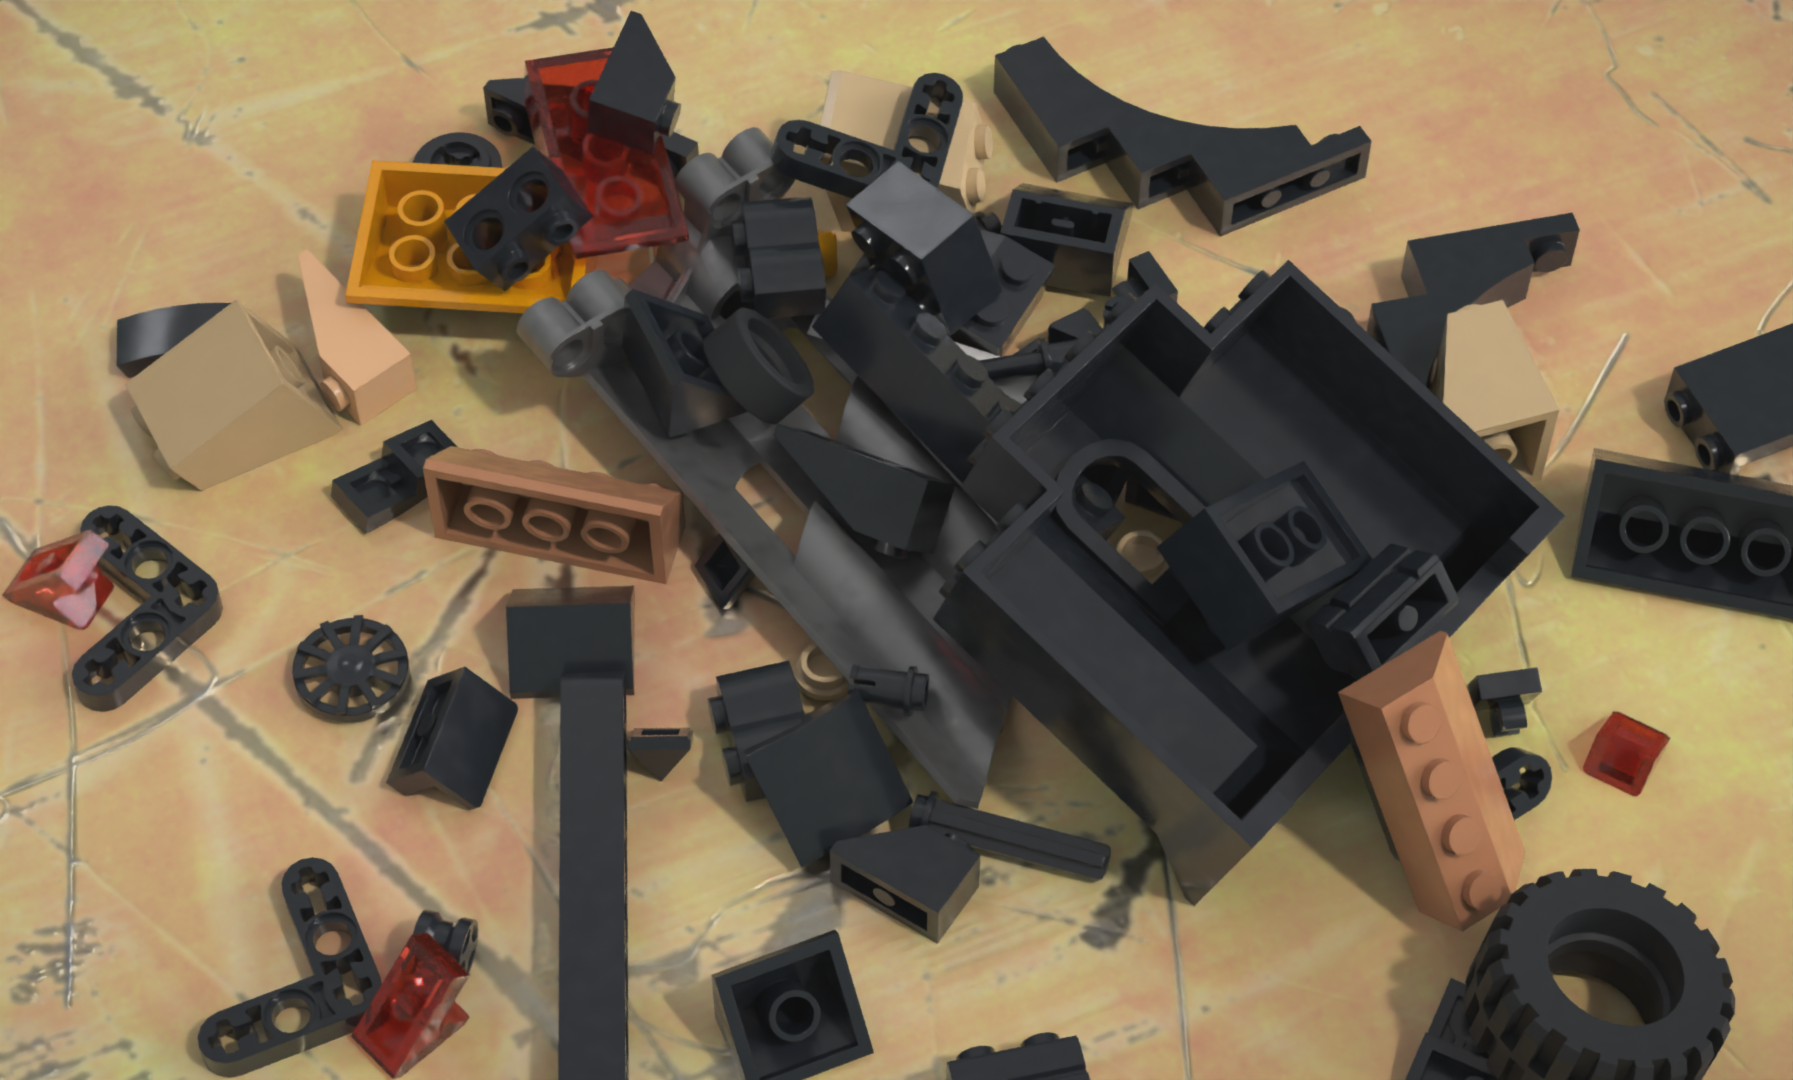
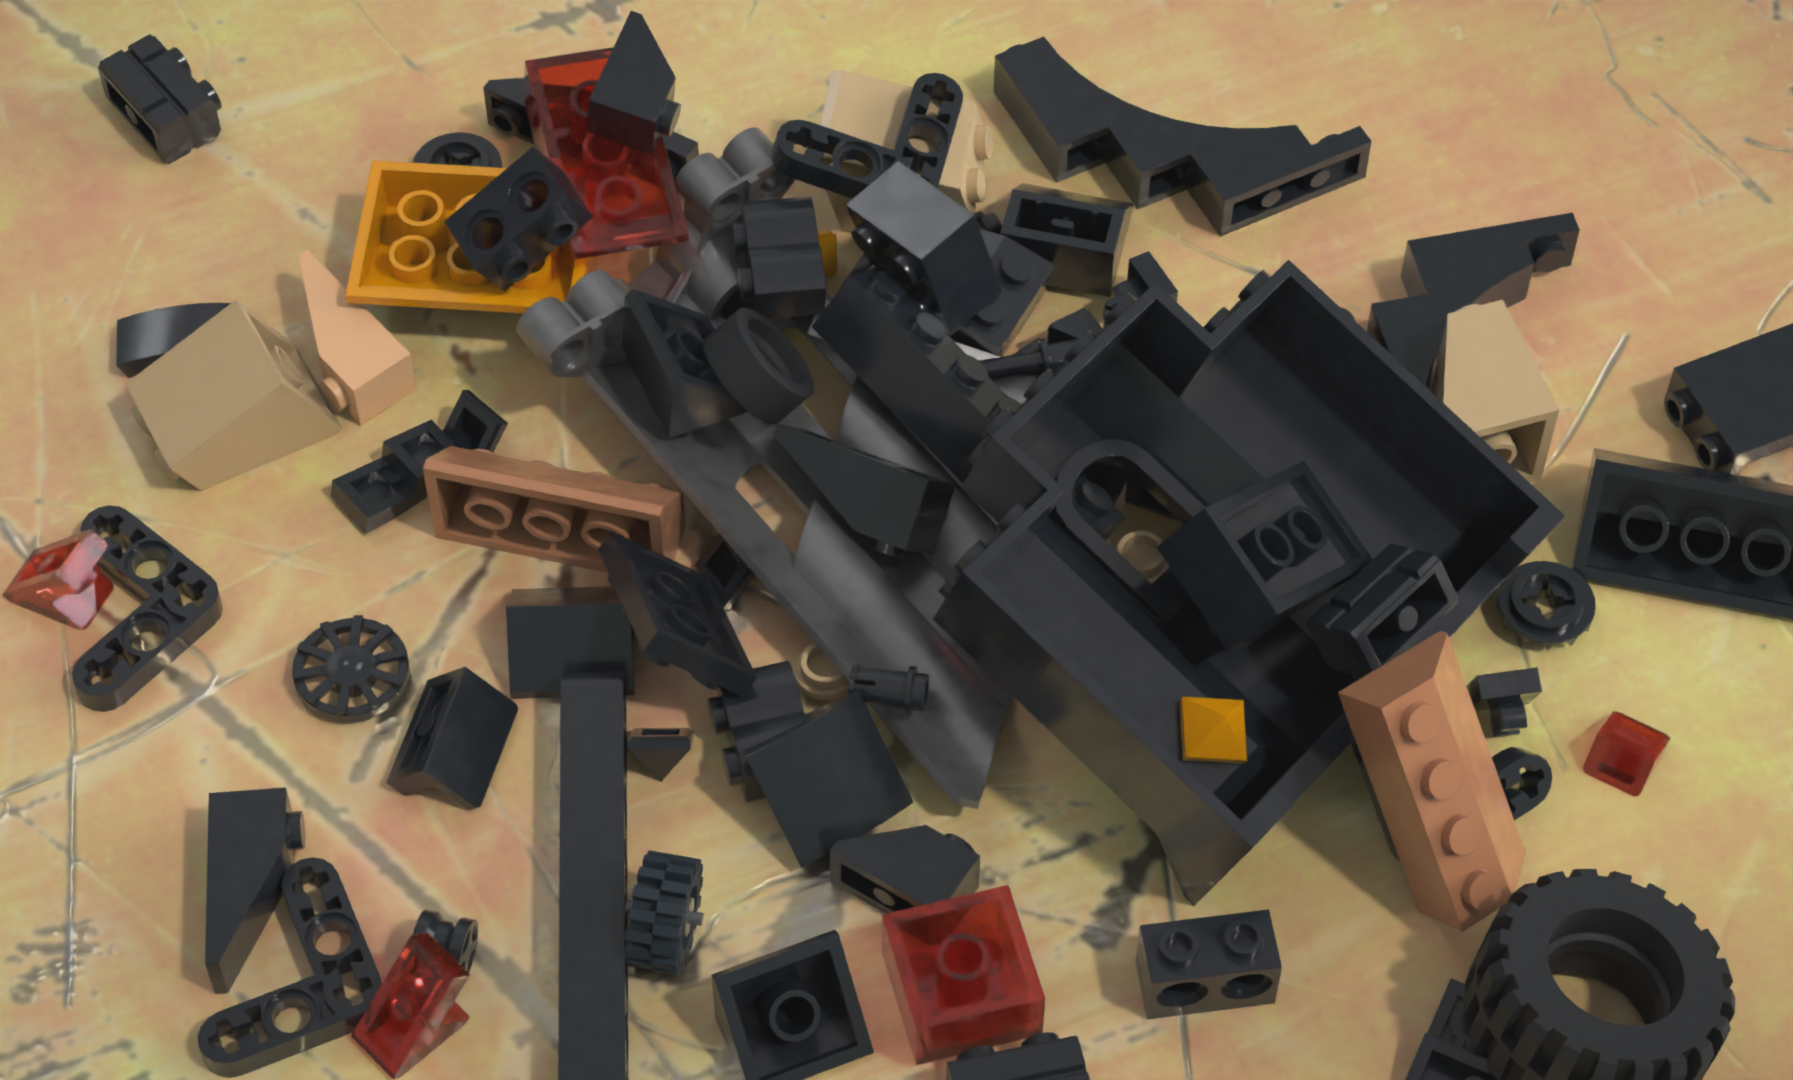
black axle [908,791,1111,881] -> none
none -> black brick [98,34,222,164]
none -> black slope [205,787,305,994]
none -> black slope [443,389,508,453]
none -> black plate [598,531,757,696]
none -> black wheel [625,850,704,975]
none -> clear red brick [882,885,1045,1065]
none -> black brick [1136,909,1282,1019]
none -> light orange slope [1179,697,1247,764]
none -> black gear [1496,561,1596,651]

